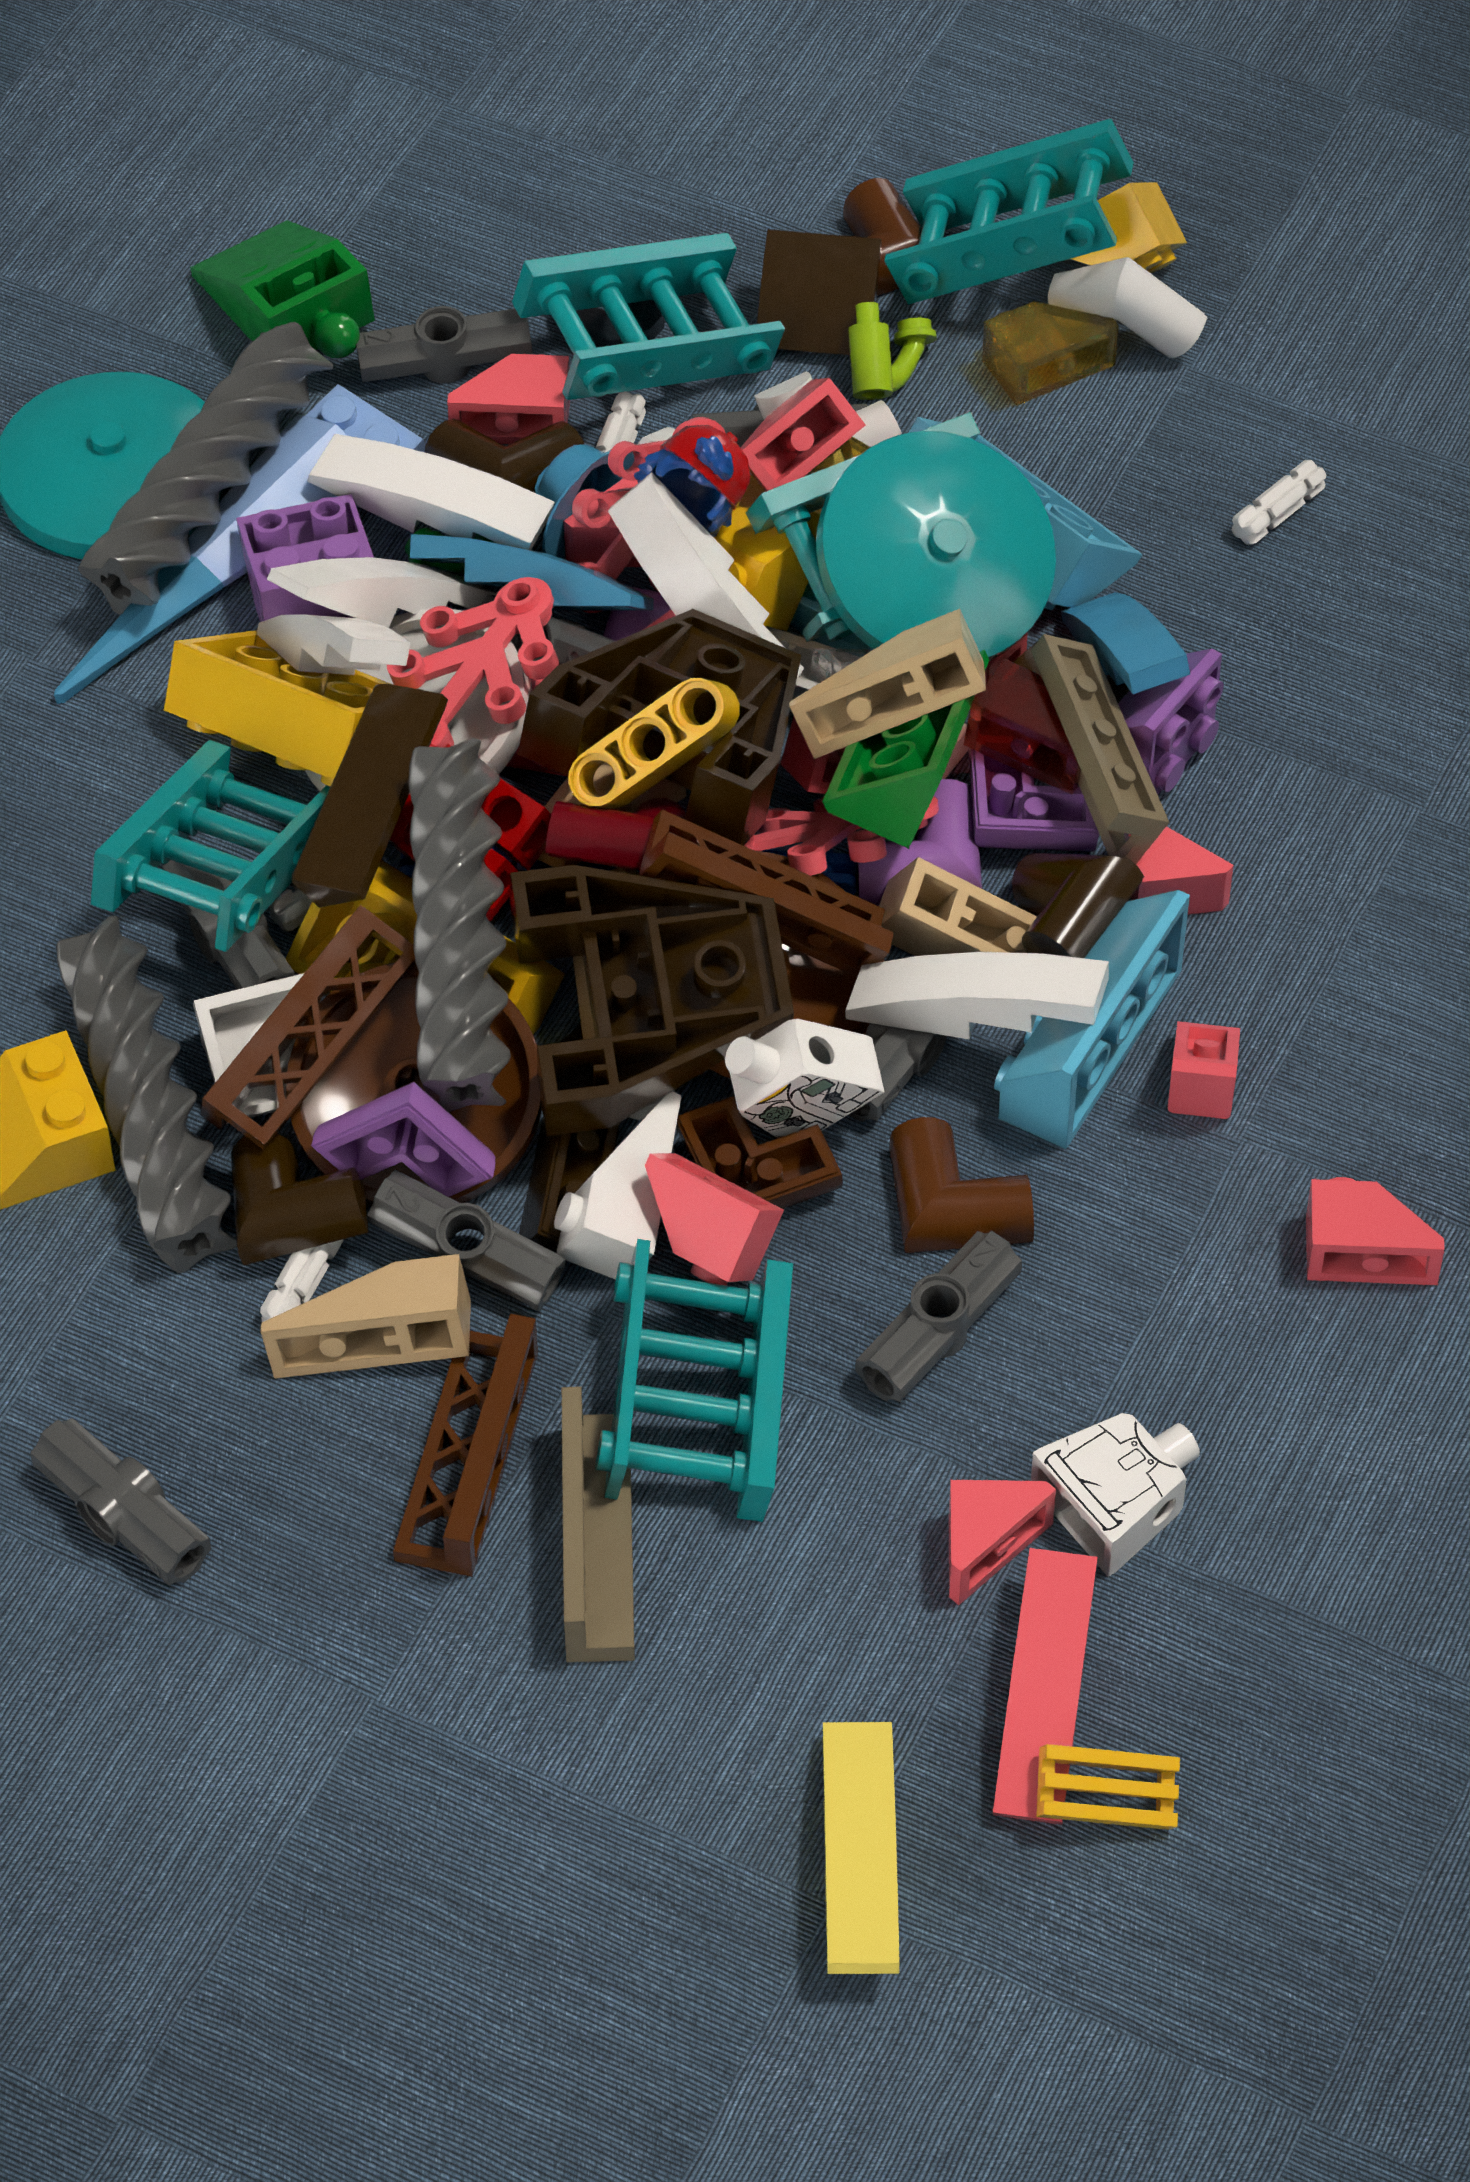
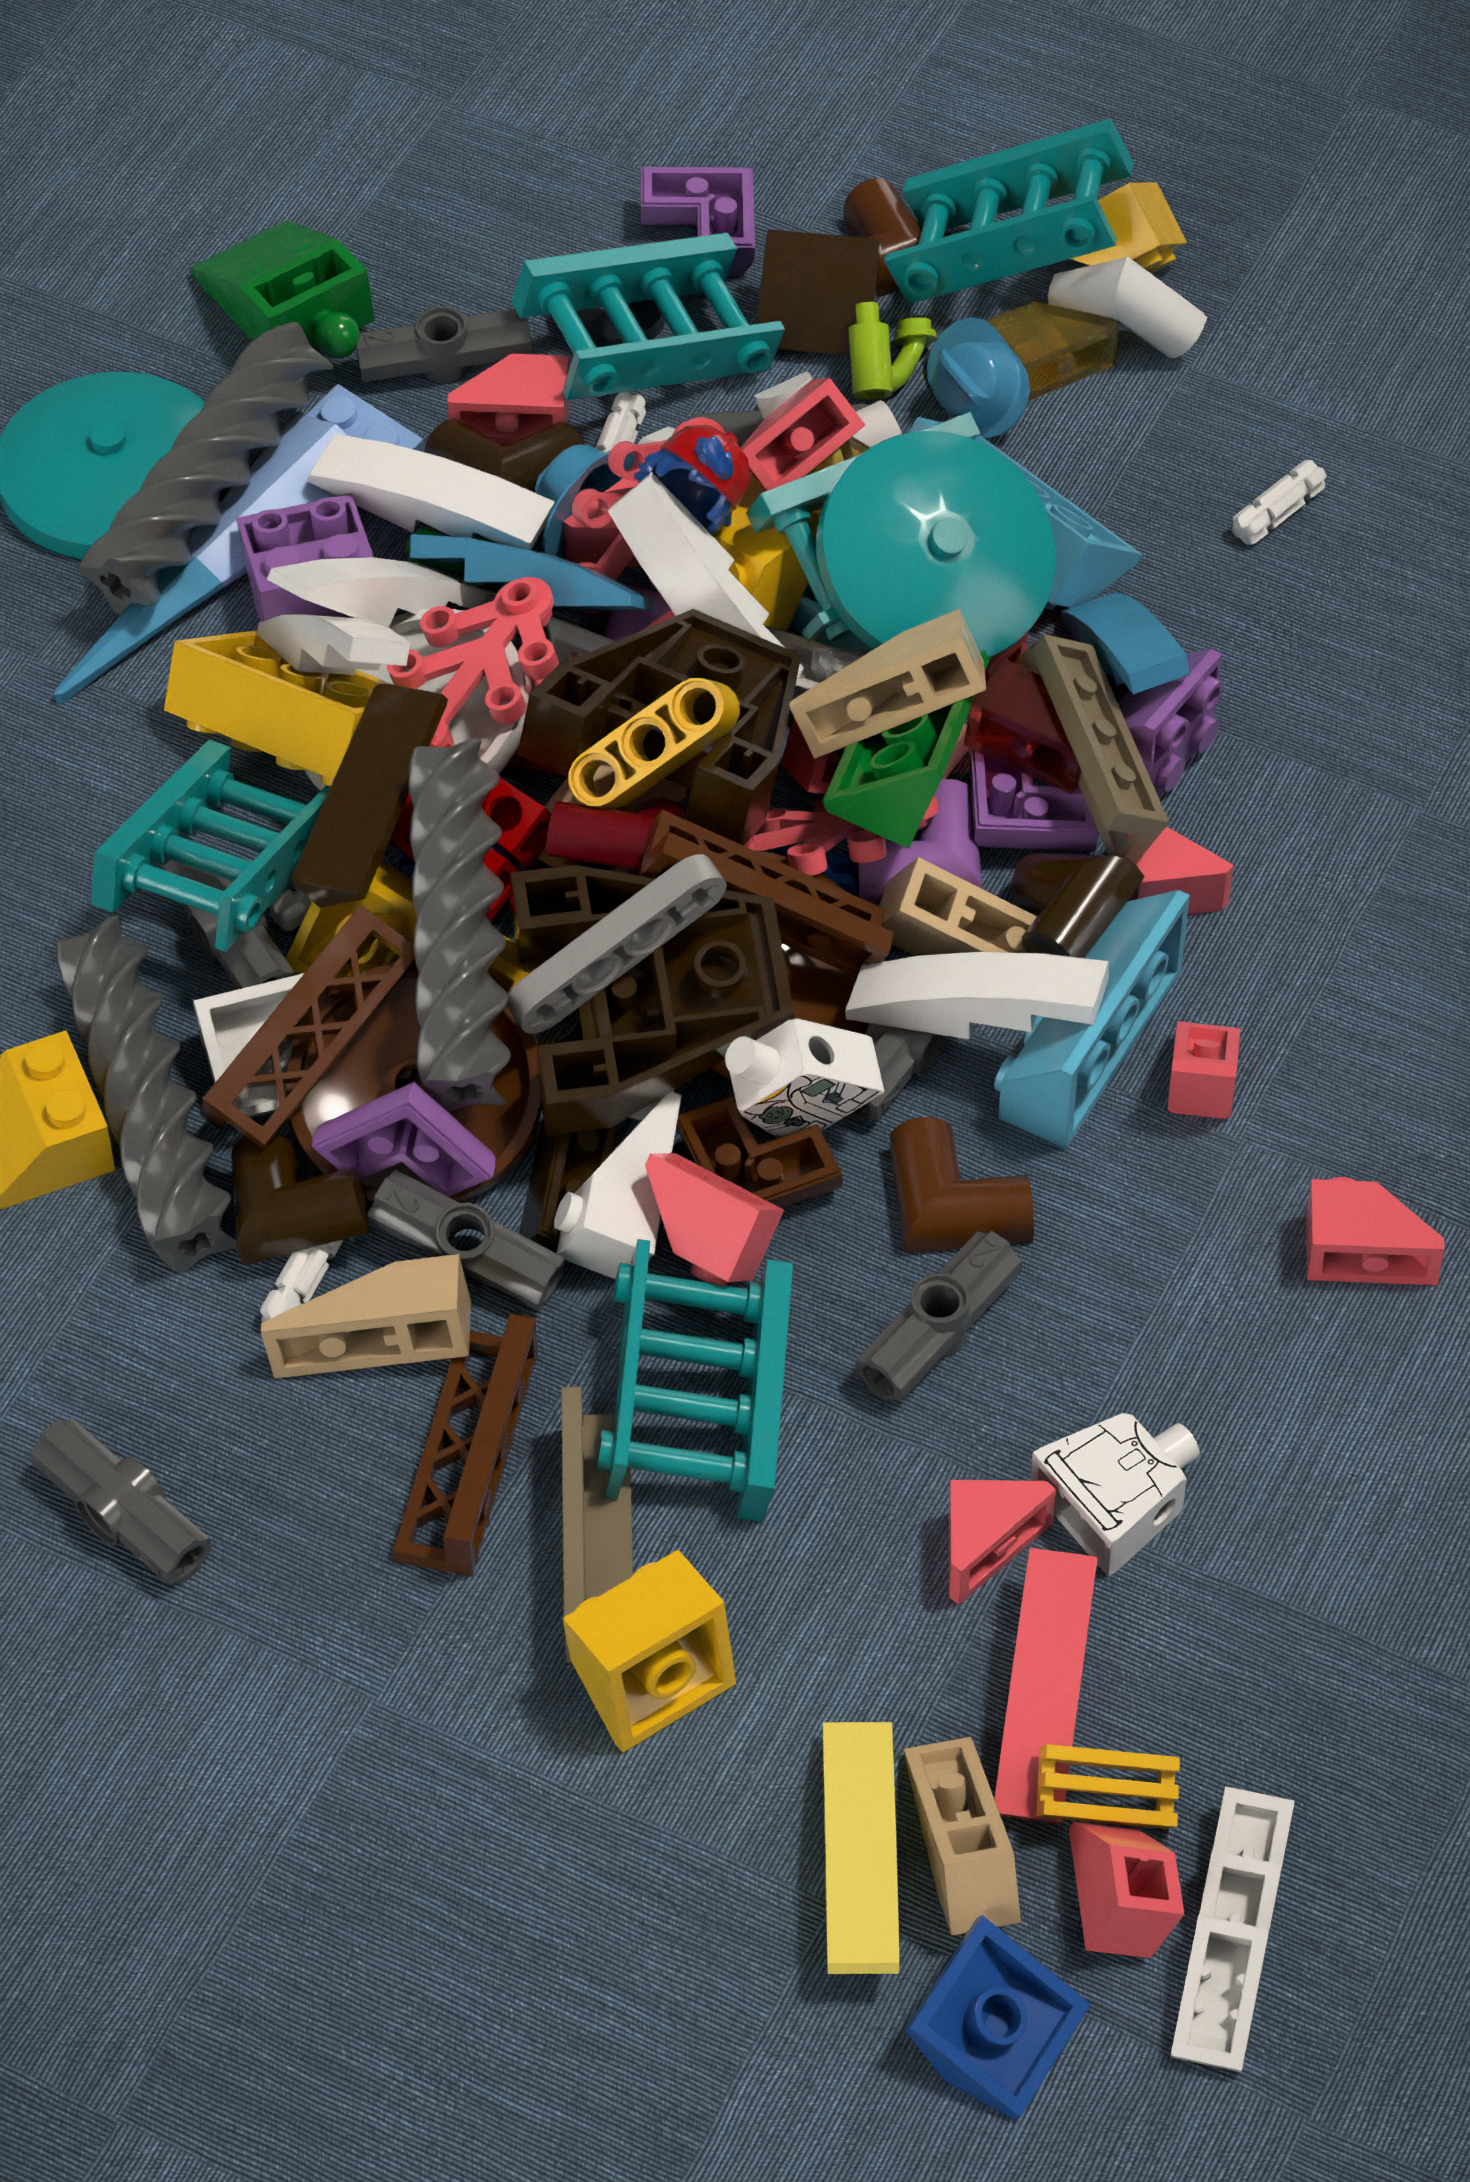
none -> light grey beam [507,854,727,1034]
none -> yellow slope [563,1549,736,1753]
none -> medium lavender brick [640,167,755,278]
none -> tan slope [904,1737,1021,1936]
none -> blue slope [904,1915,1091,2120]
none -> dark azure piece [927,317,1030,439]
none -> coral slope [1069,1821,1184,1958]
none -> white slope [1171,1786,1295,2072]

